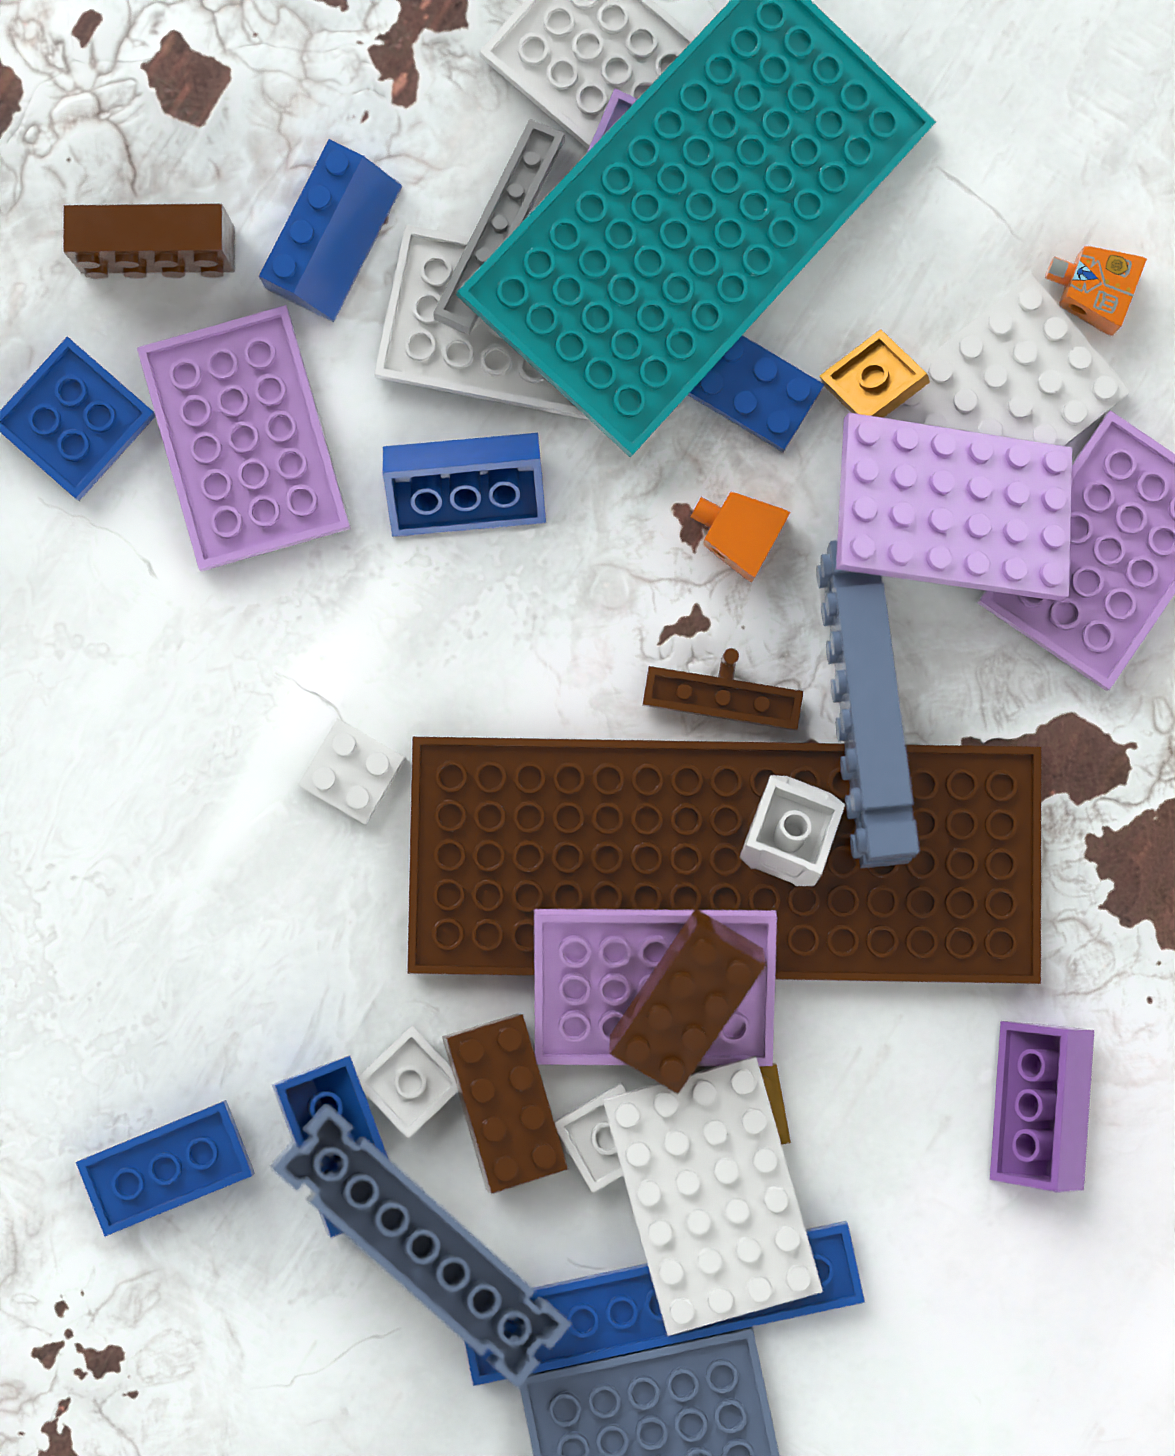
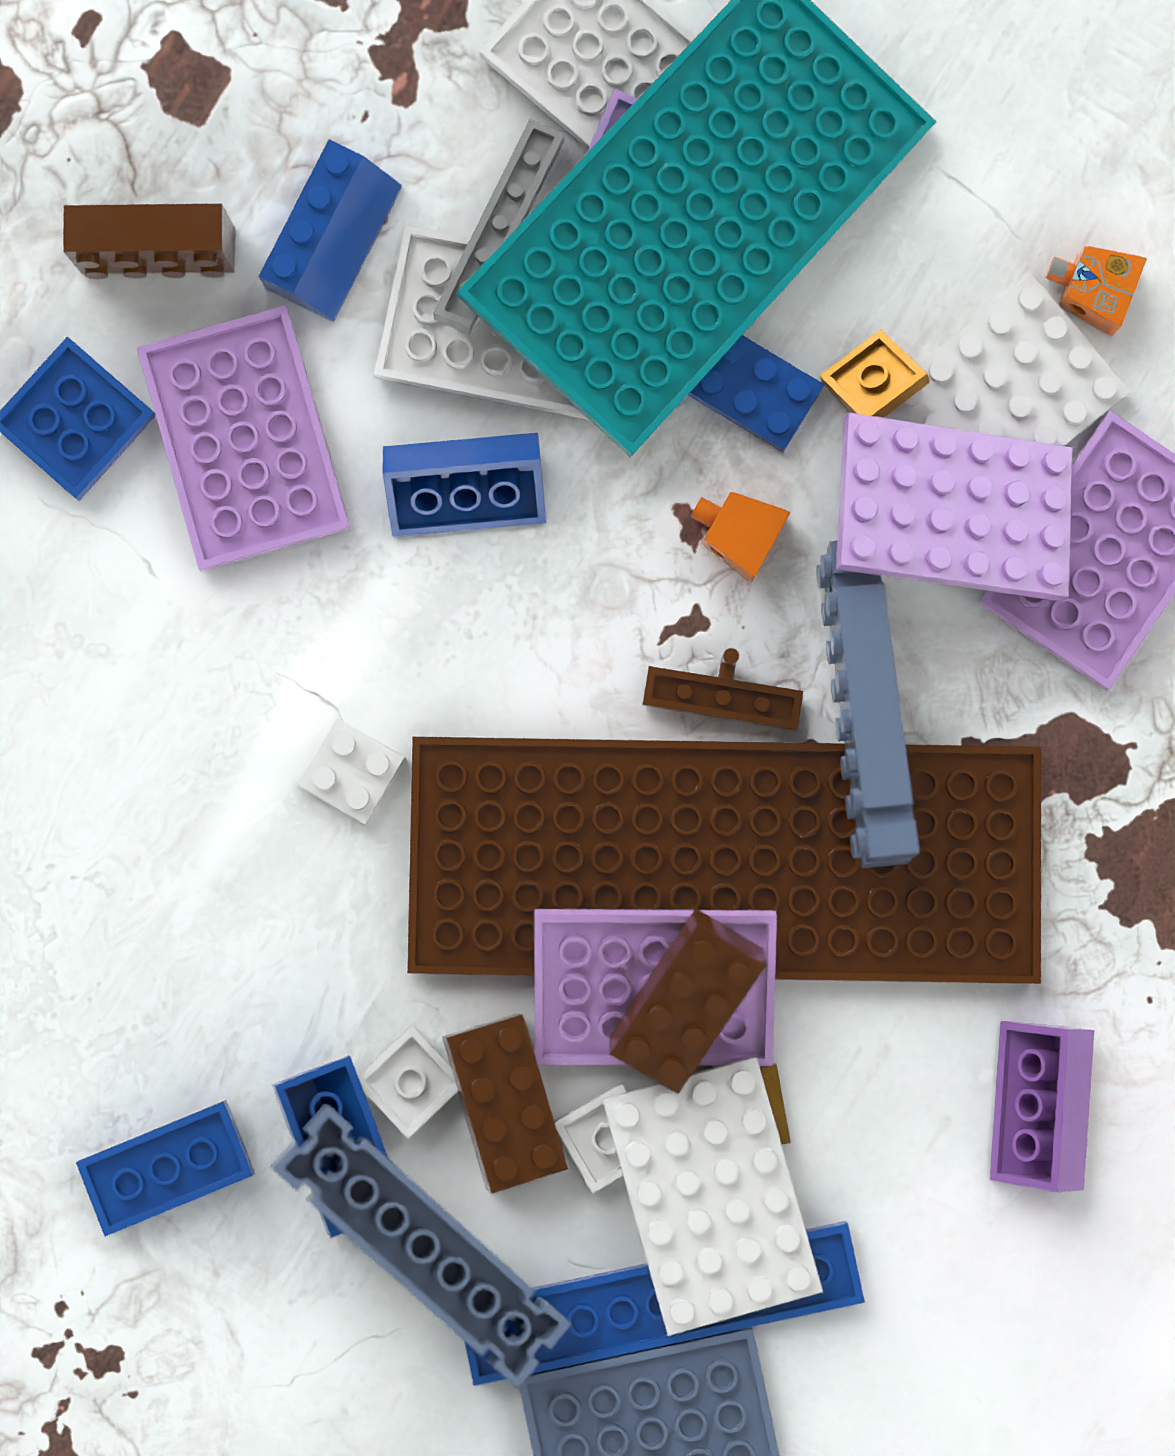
white slope [740,775,845,886] -> none

